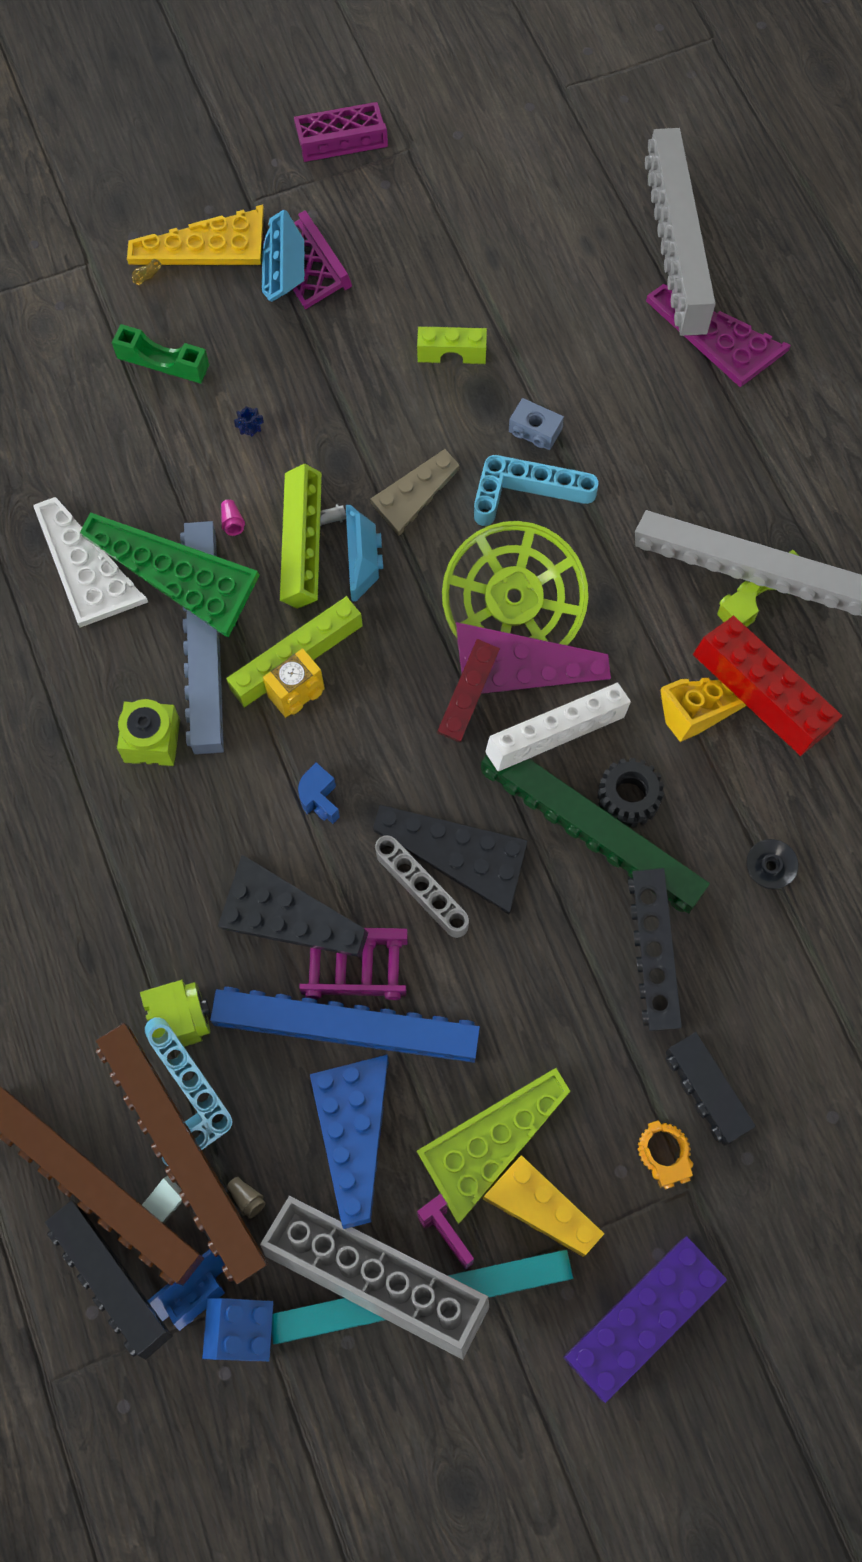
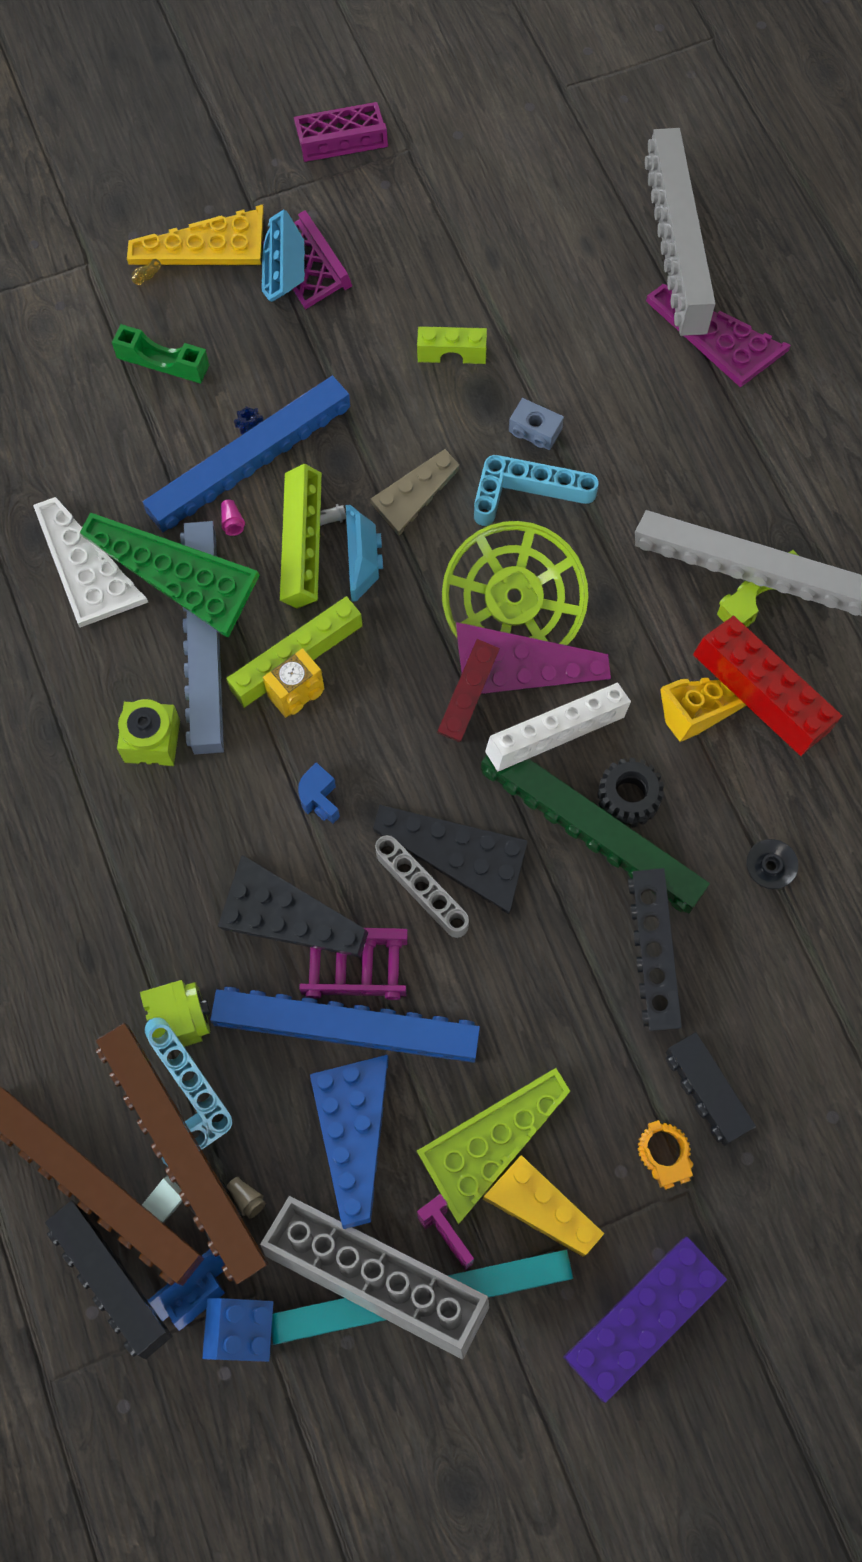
none -> blue brick [142,375,350,533]

